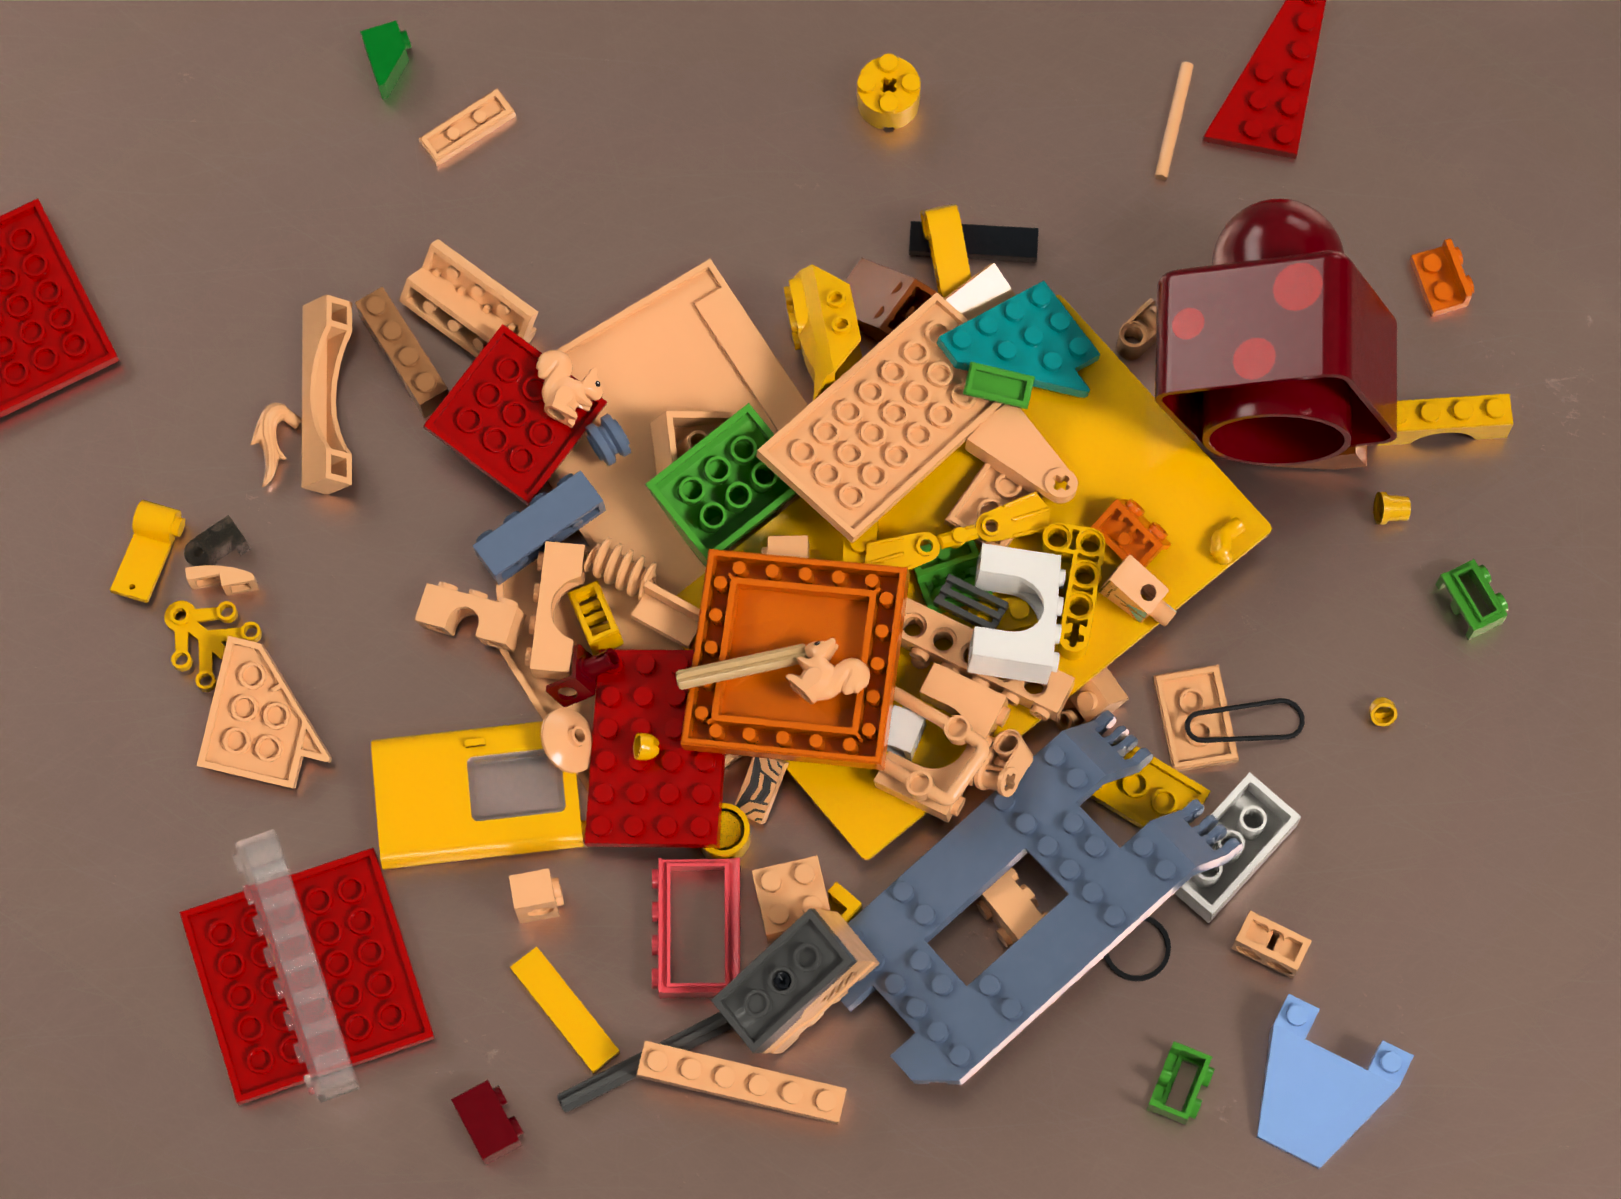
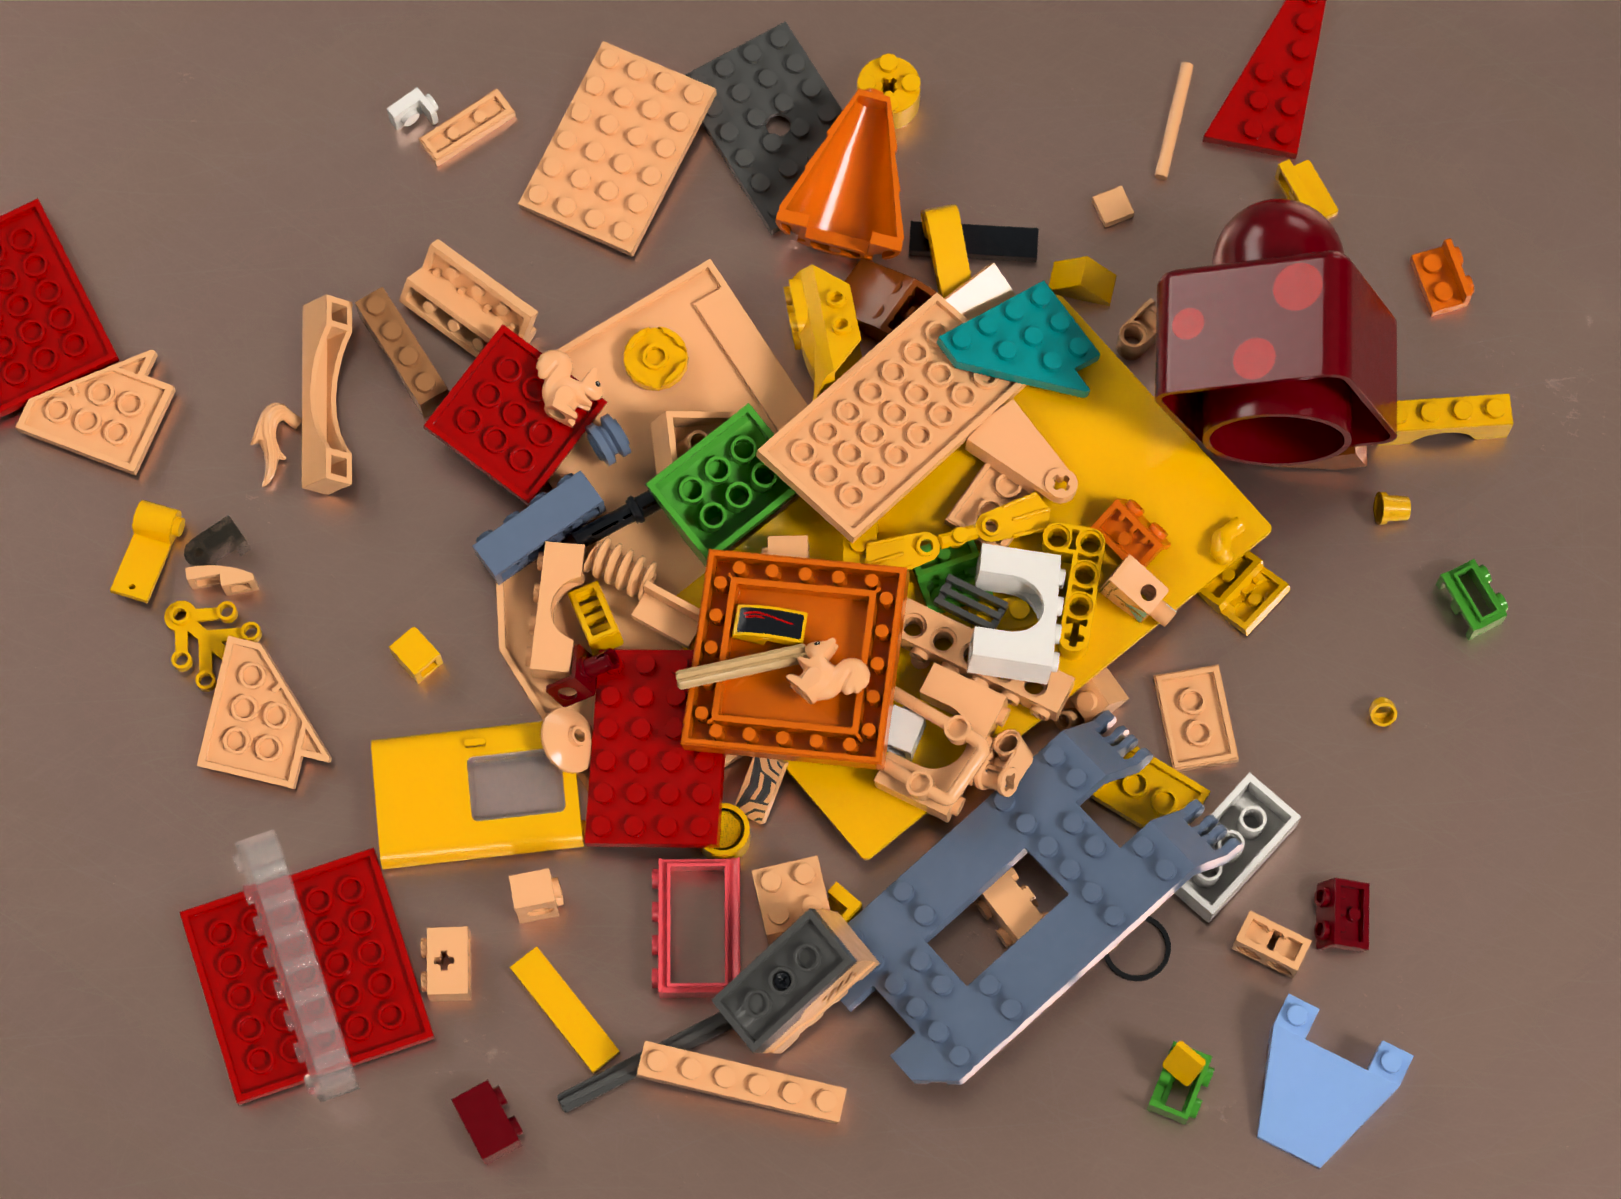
green slope [360,20,412,99] -> none
light nougat arch [415,582,527,652] -> none
yellow hinge [633,733,660,760] -> none
bright green tile [963,362,1035,409] -> none
black piece [1185,698,1305,743] -> none
none -> light nougat wing [15,350,176,476]
none -> white bracket [387,87,439,130]
none -> yellow panel [389,627,443,684]
none -> light nougat brick [421,926,471,1002]
none -> light nougat plate [518,41,717,257]
none -> black pin [571,490,662,547]
none -> yellow tile [623,327,689,391]
none -> dark grey plate [685,21,843,235]
none -> slope [731,605,808,646]
none -> orange cone [775,88,904,261]
none -> yellow slope [1049,256,1117,306]
none -> light nougat tile [1092,186,1135,228]
none -> yellow slope [1162,1040,1206,1086]
none -> yellow slope [1197,551,1290,636]
none -> yellow panel [1275,159,1338,219]
none -> dark red bracket [1314,878,1370,952]

